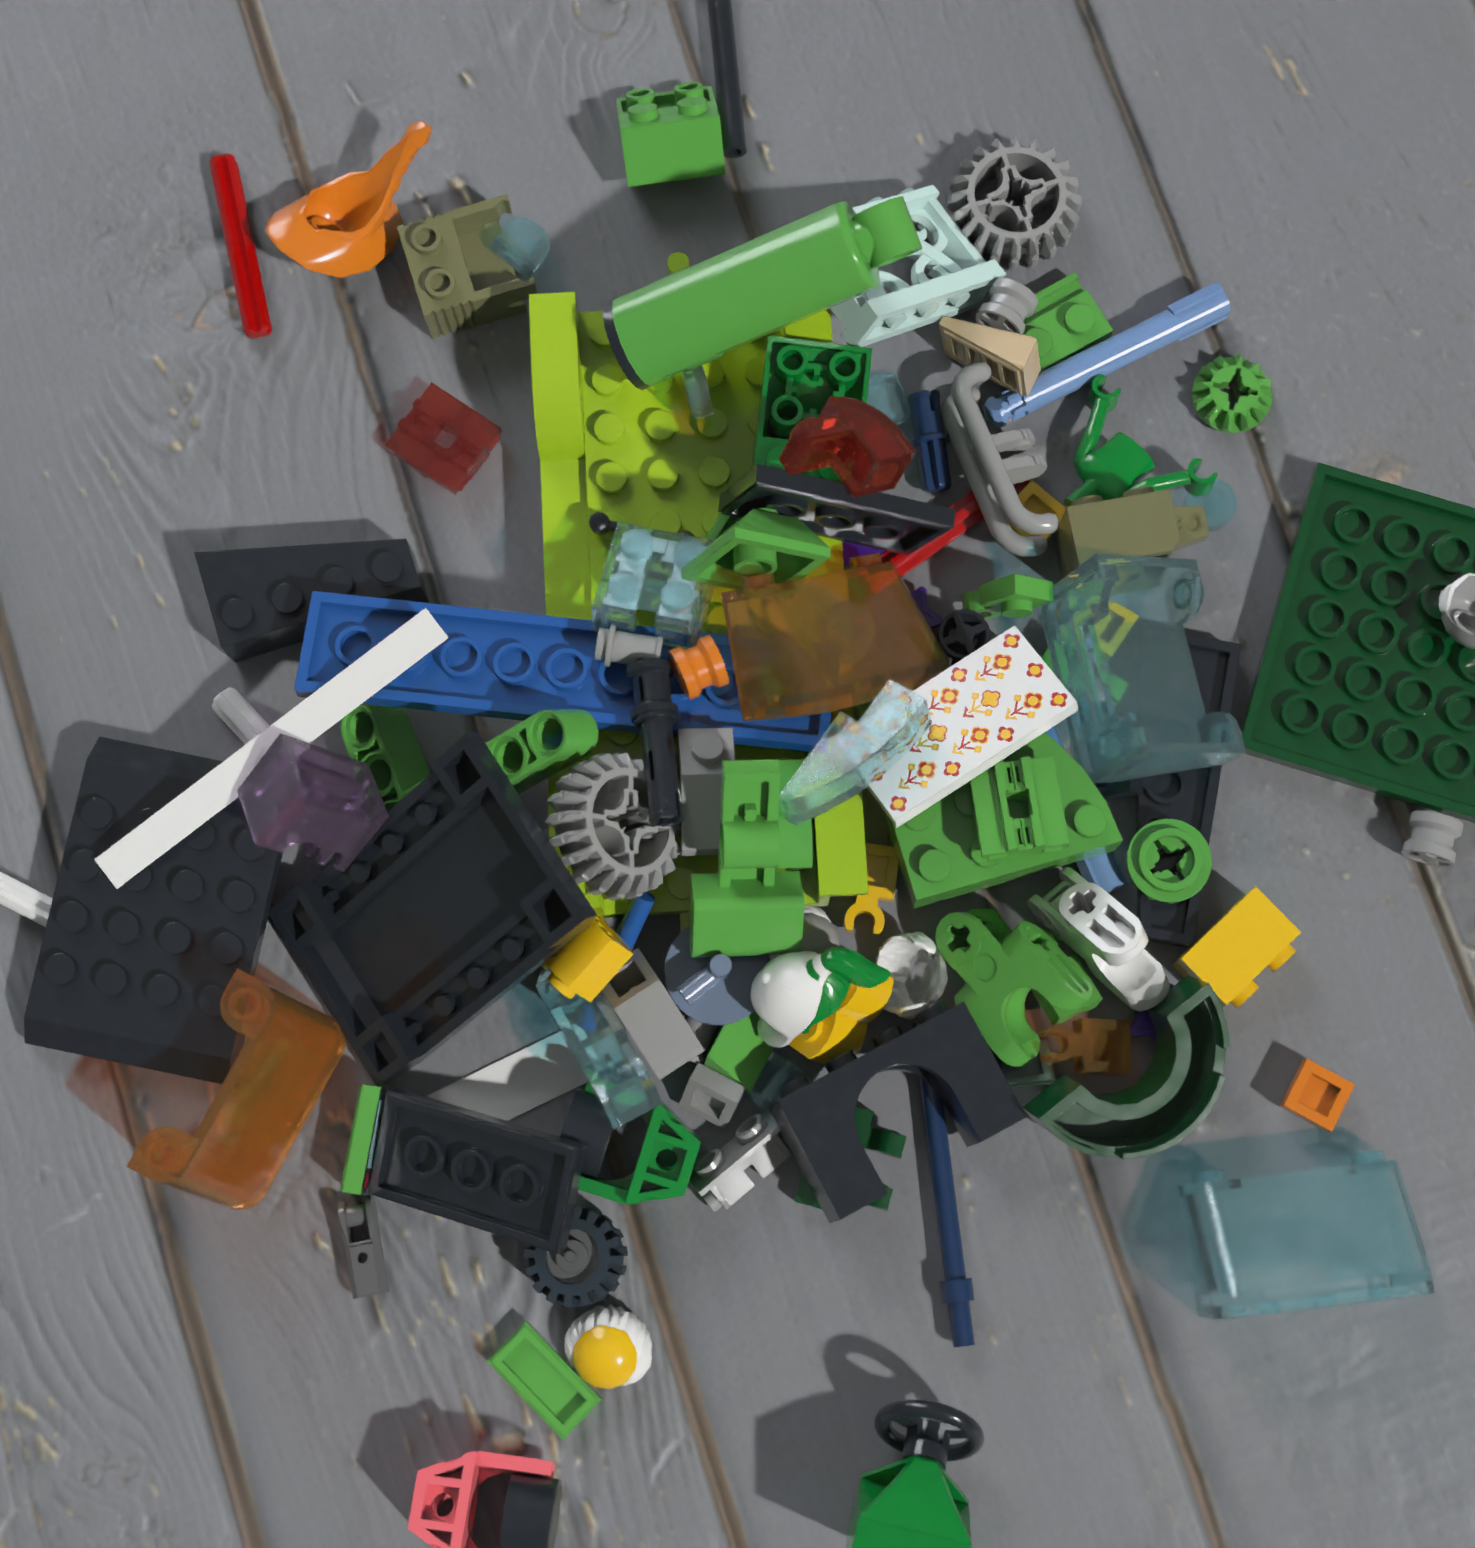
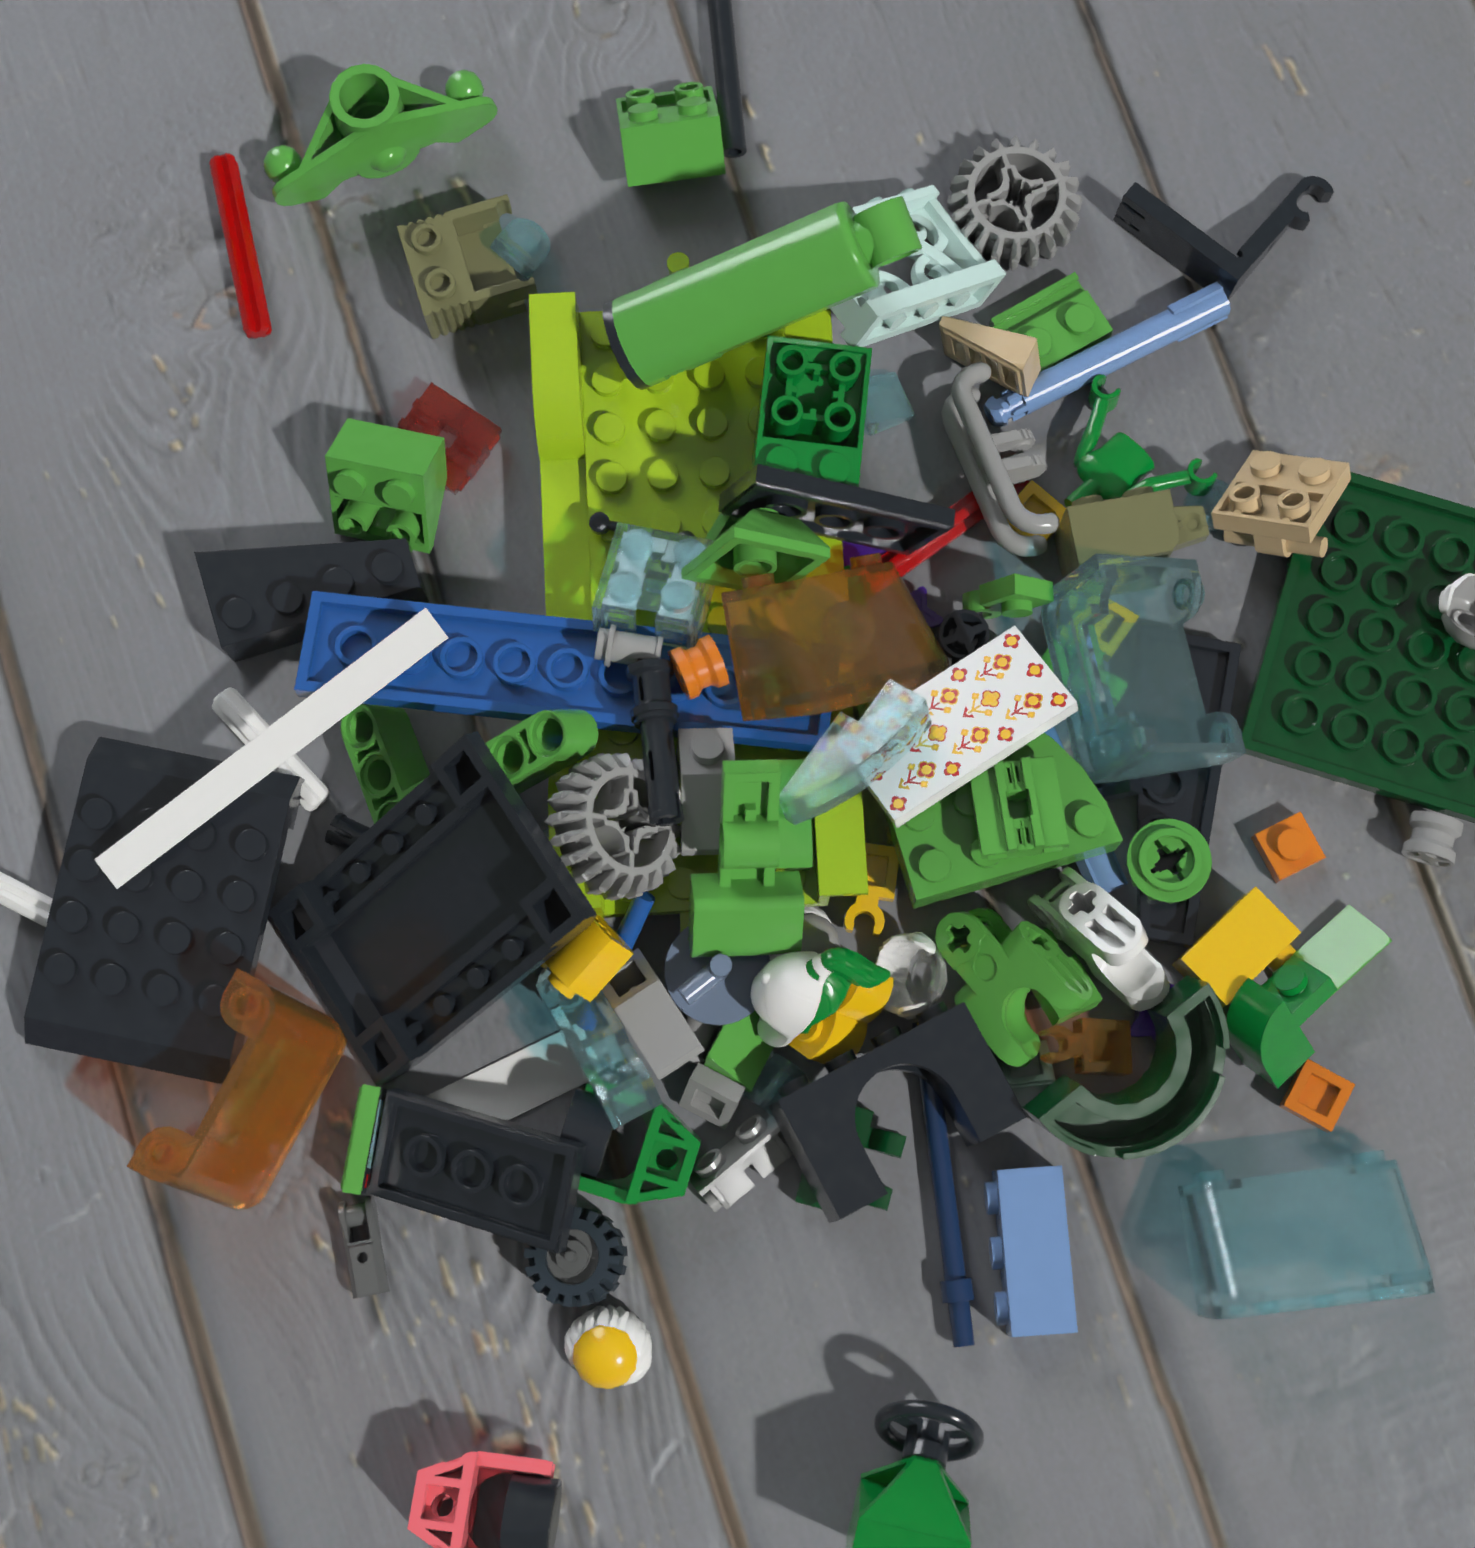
clear purple piece [237,733,389,872] -> none
orange hat [265,120,433,278] -> none
bright green tile [487,1321,603,1440] -> none
clear light blue tile [682,365,713,419] -> none
clear red brick [778,397,916,498] -> none
dark blue axle [907,390,952,493] -> none
light grey wheel [976,278,1038,334] -> none
bright green gear [1192,354,1274,433] -> none
none -> bright green piece [263,64,498,206]
none -> bright green slope [325,418,447,554]
none -> medium blue brick [984,1165,1078,1337]
none -> black hinge [1113,176,1334,300]
none -> tan plate [1211,450,1351,558]
none -> green brick [1226,954,1337,1089]
none -> orange plate [1251,811,1326,883]
none -> slope [1271,904,1392,1001]

